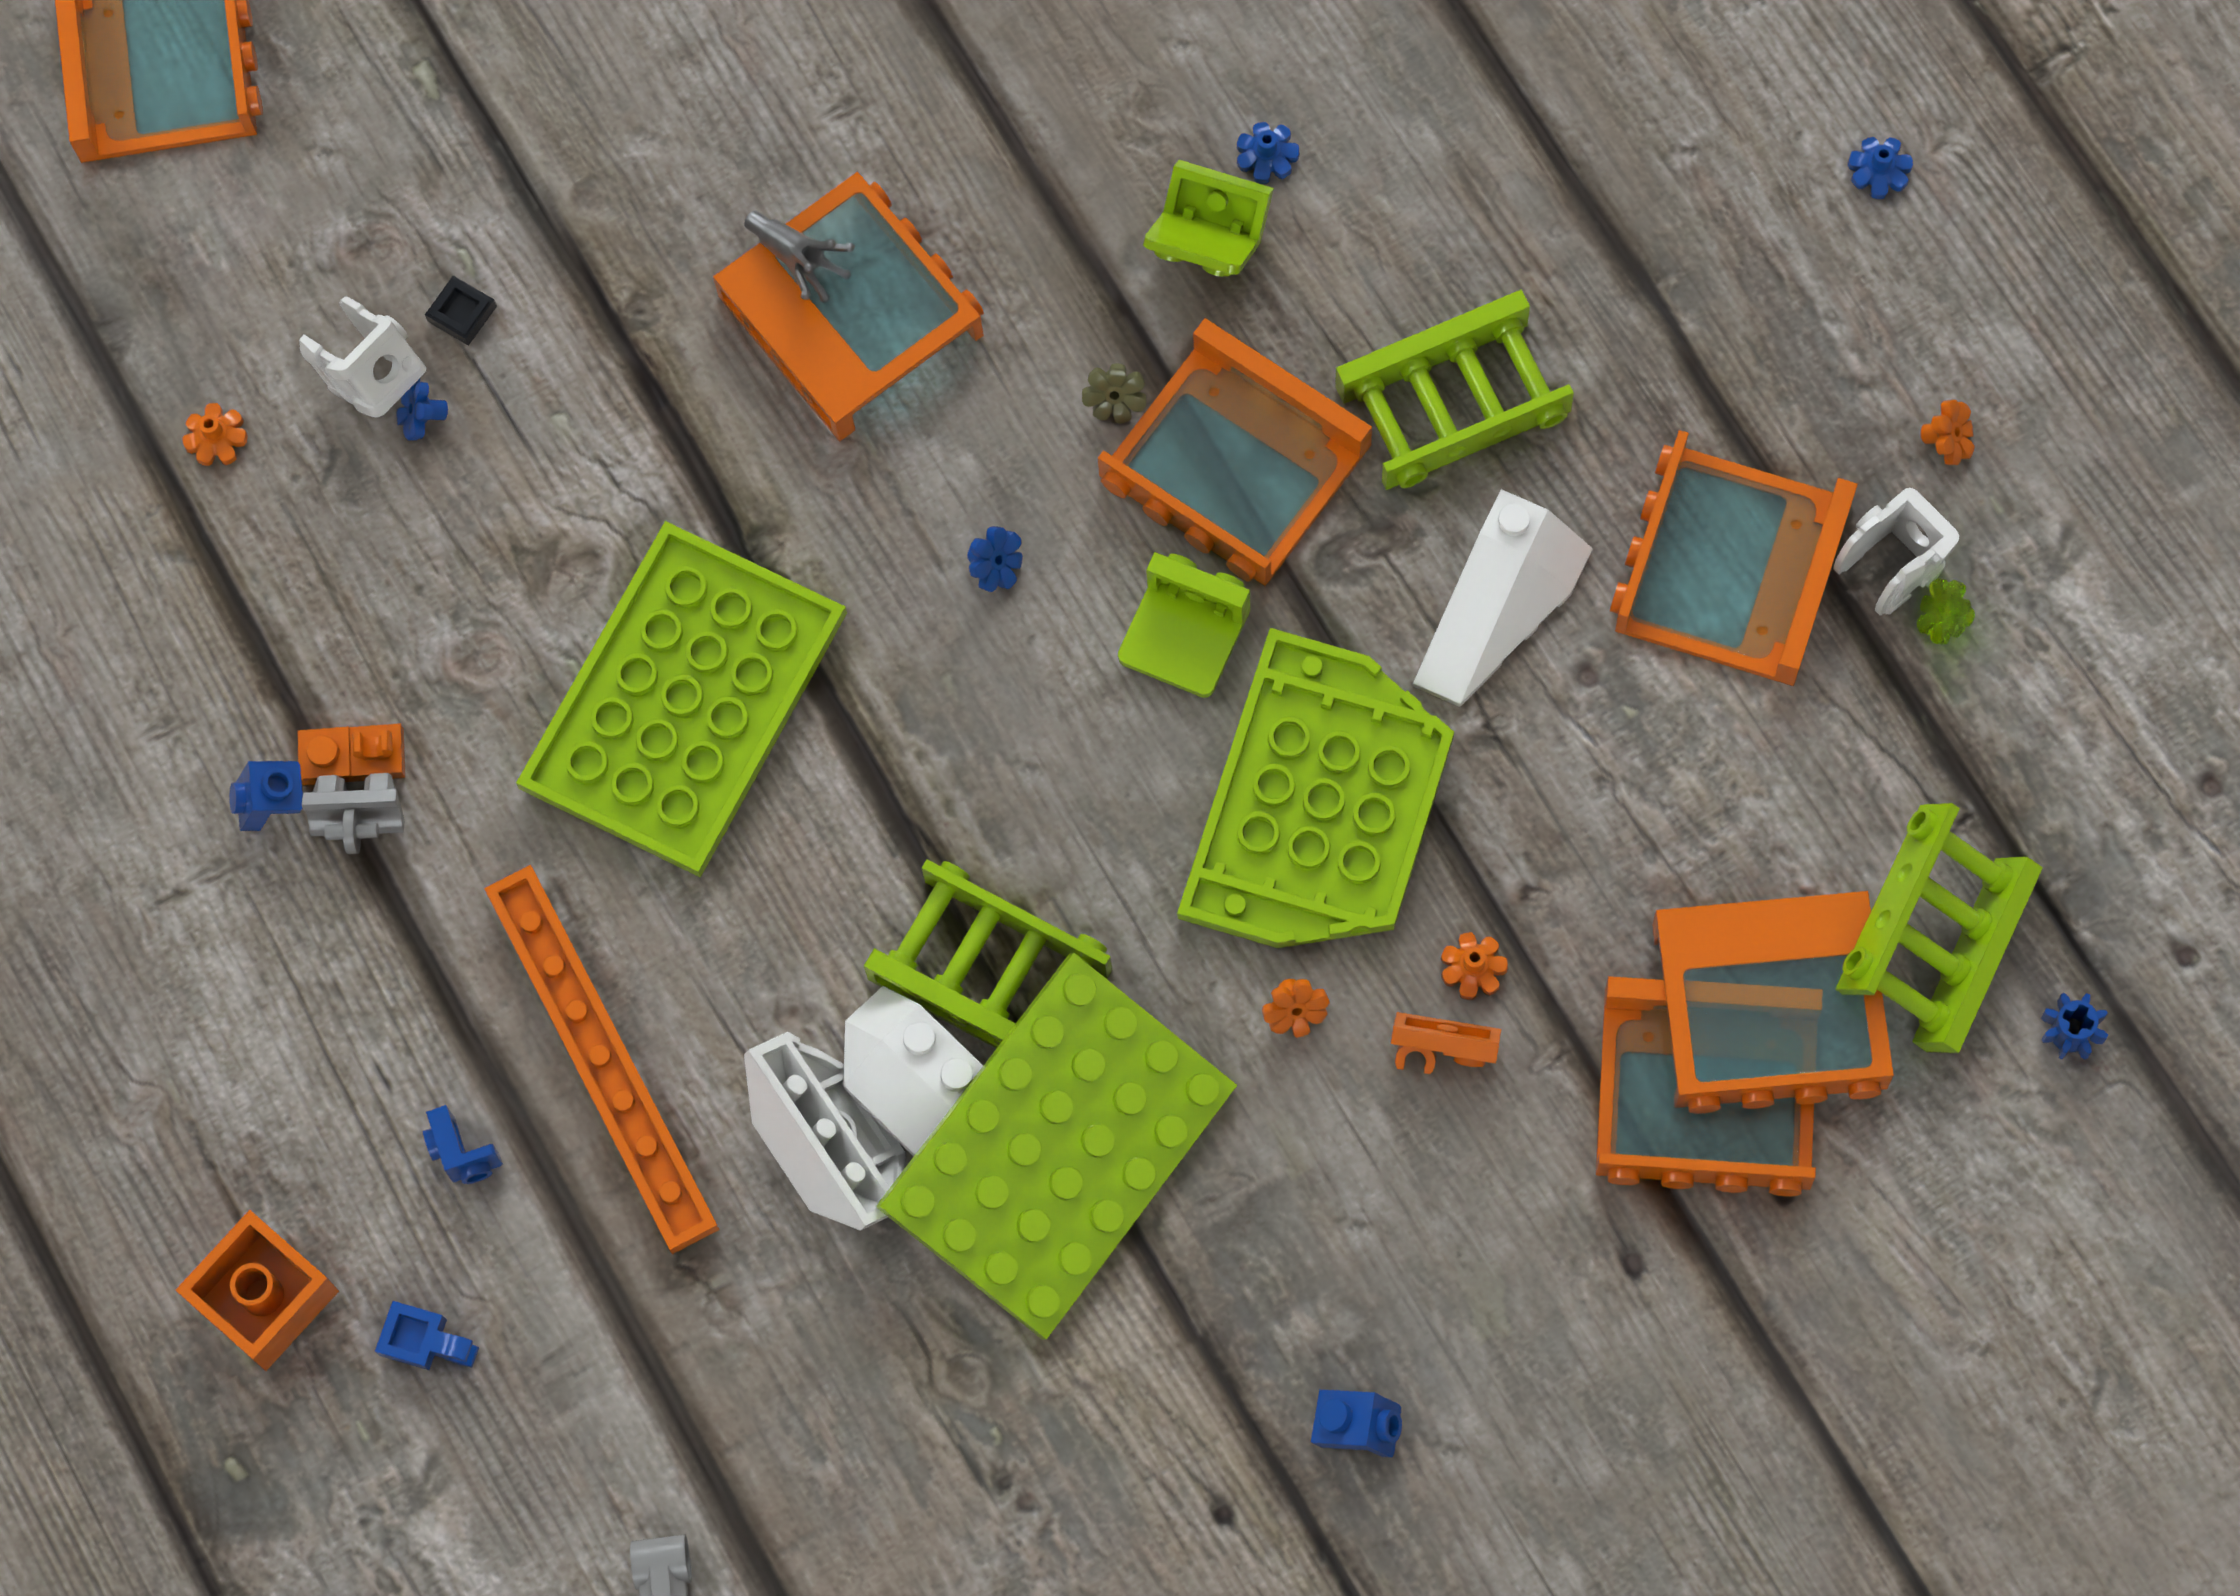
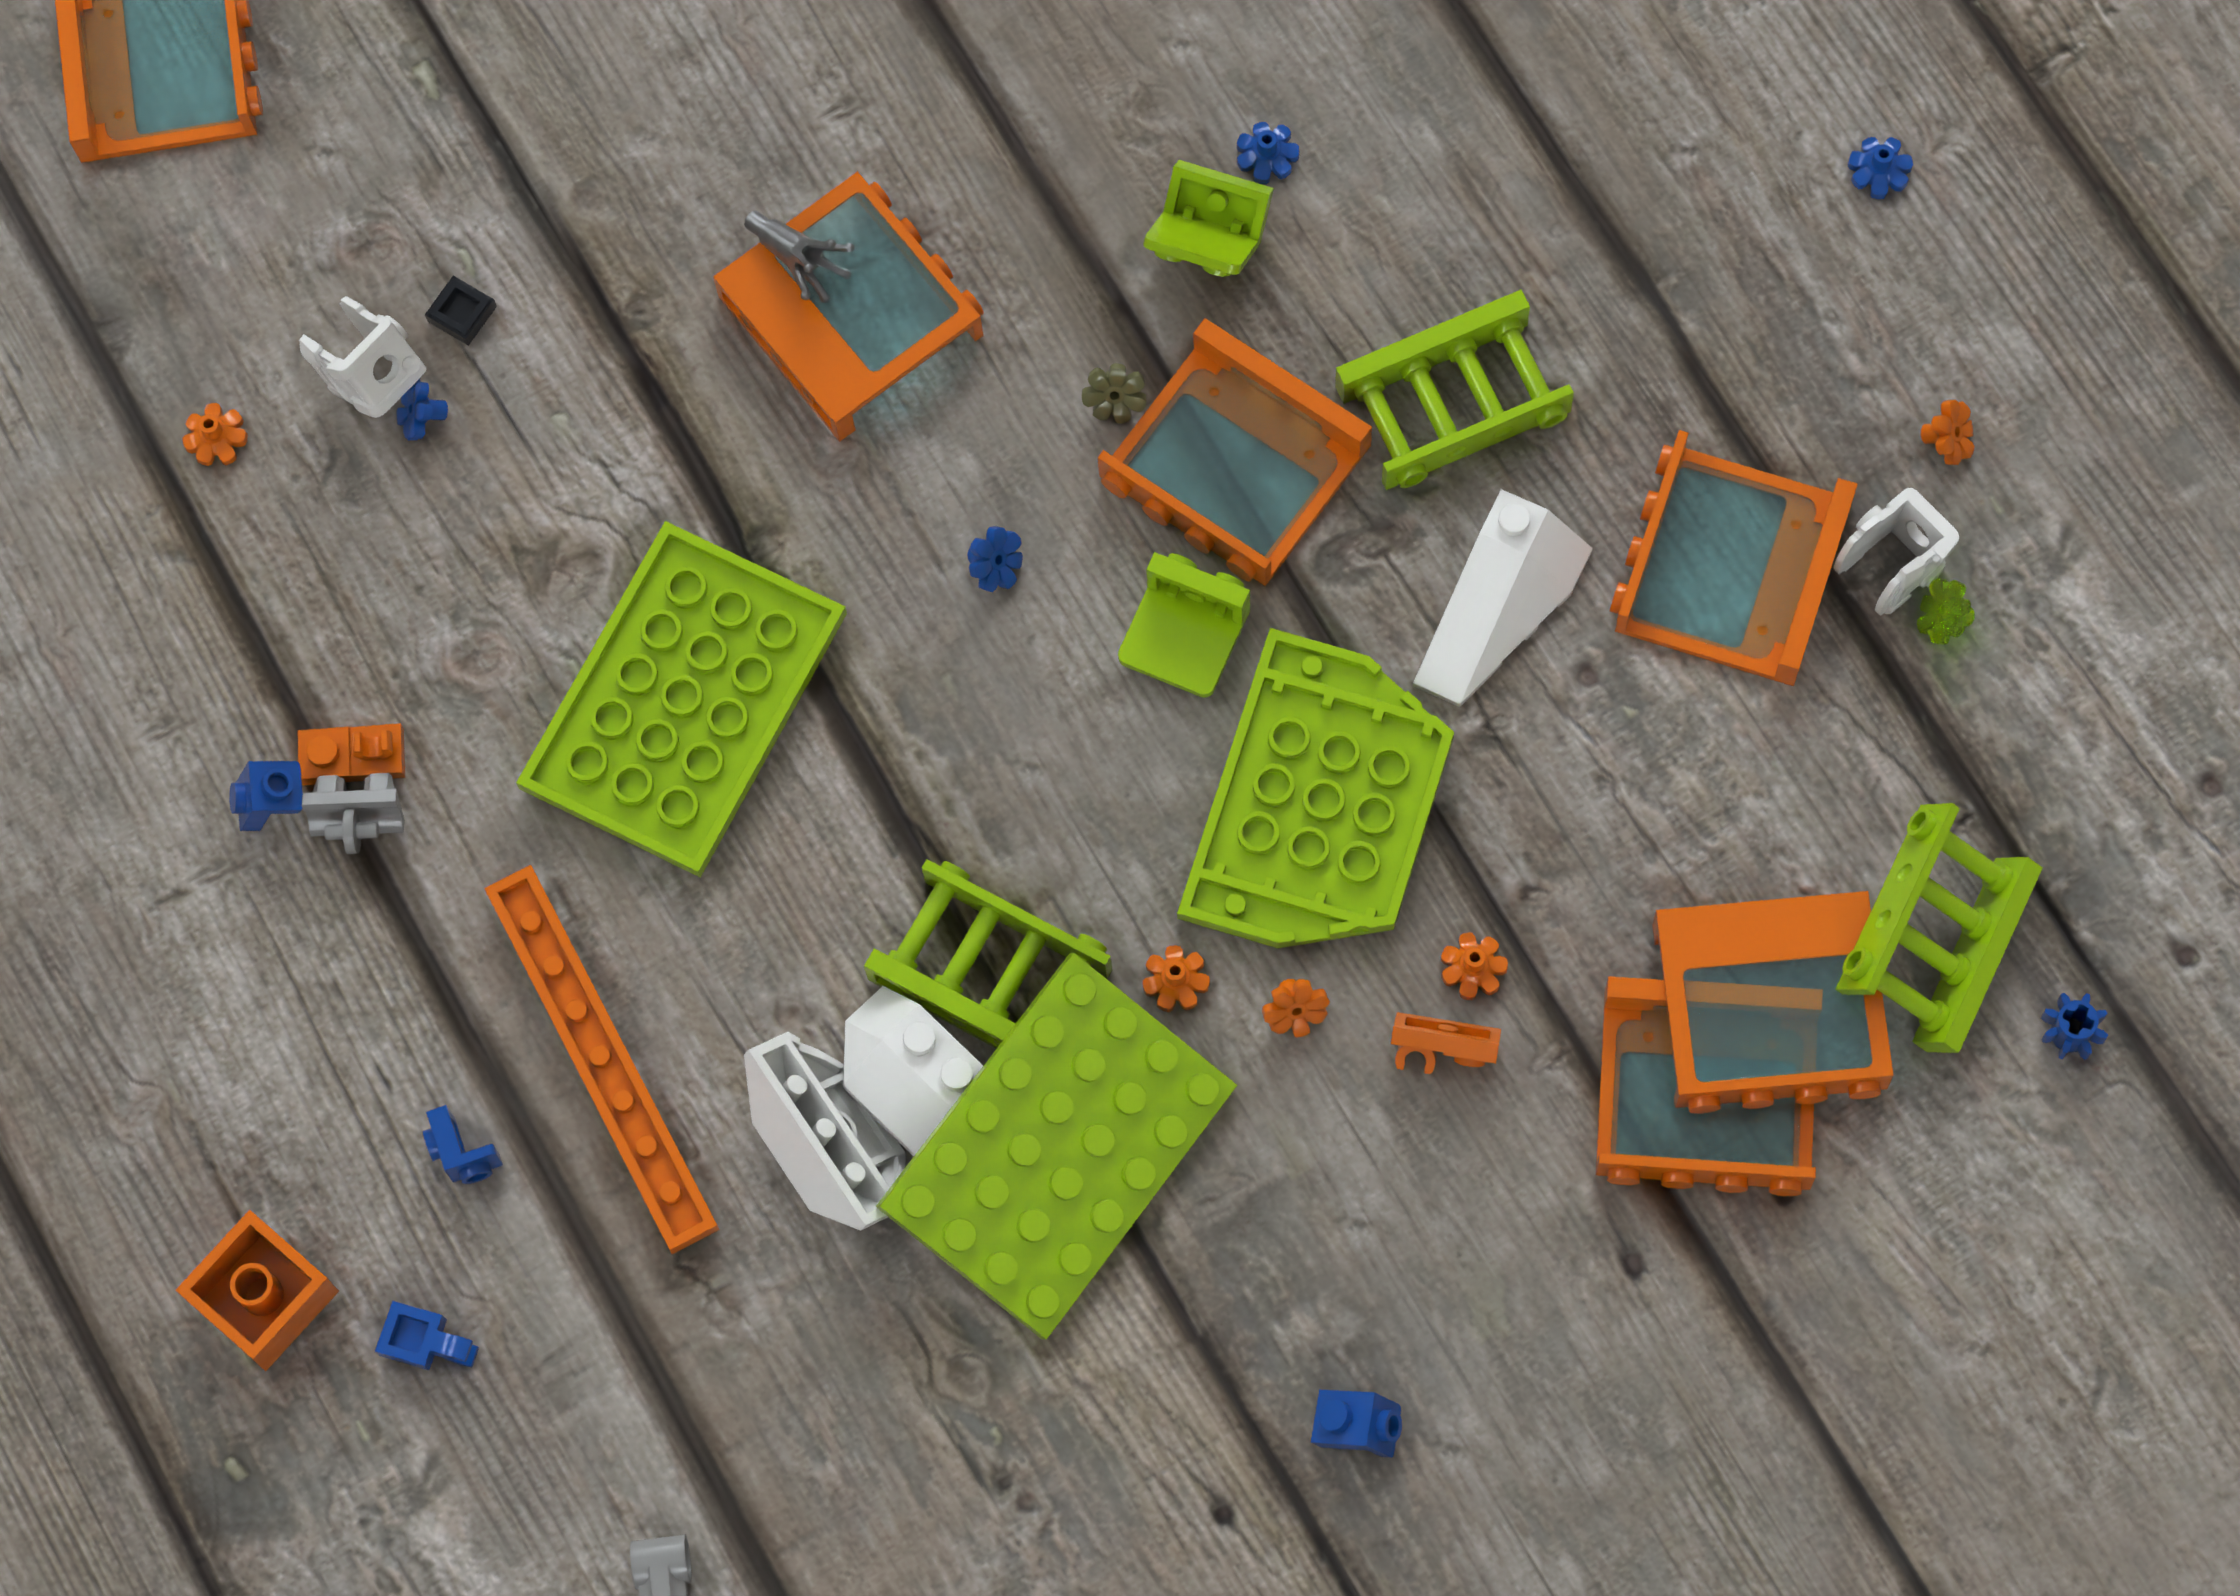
none -> orange plant [1143,945,1210,1012]

